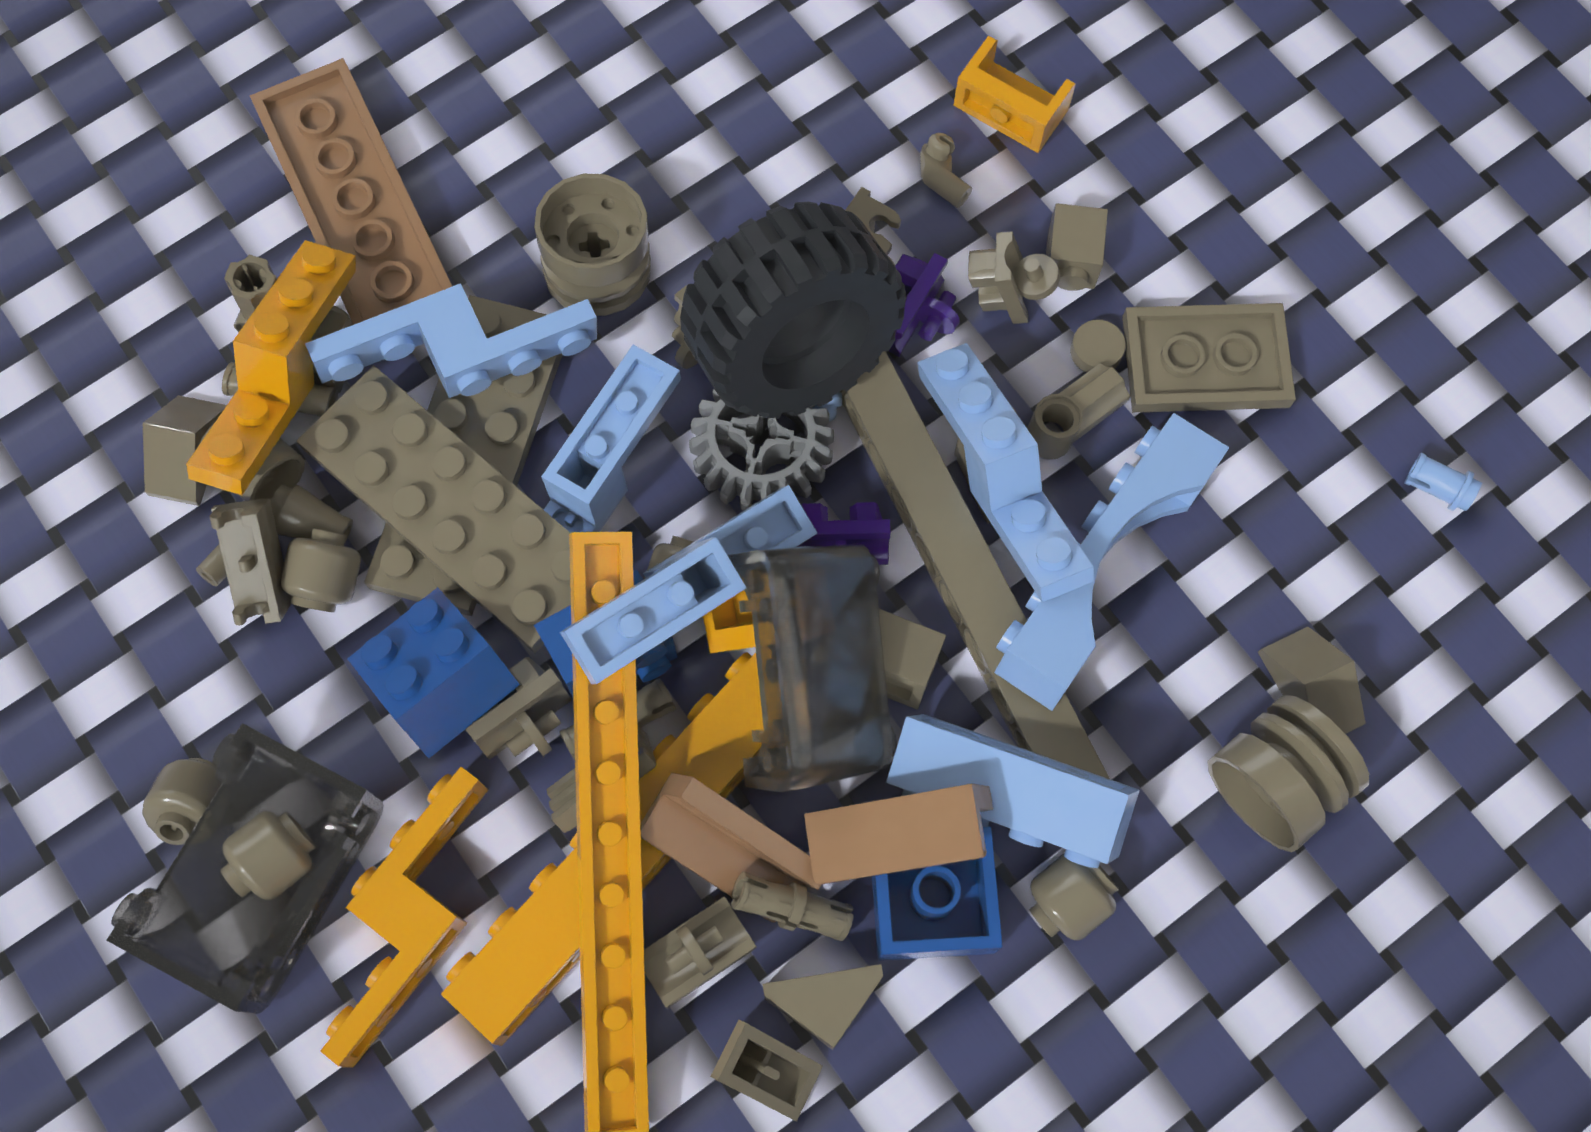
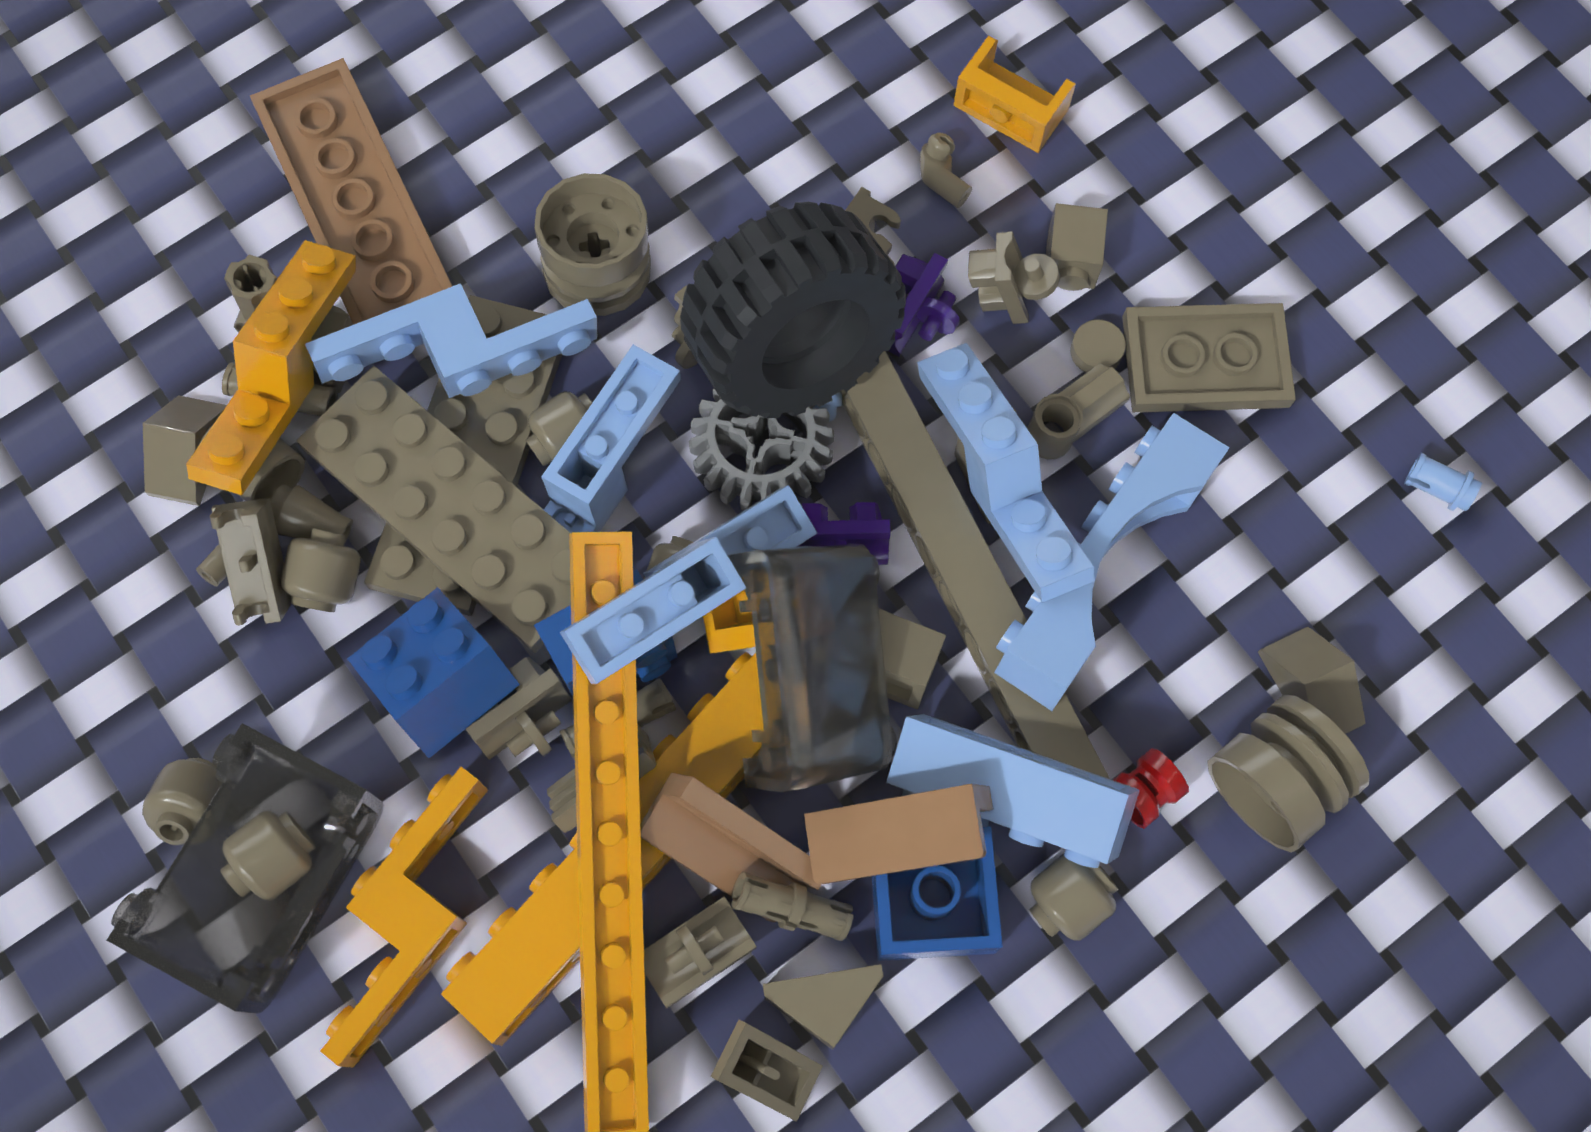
none -> dark tan head [525,391,592,466]
none -> red wheel [1113,748,1189,829]

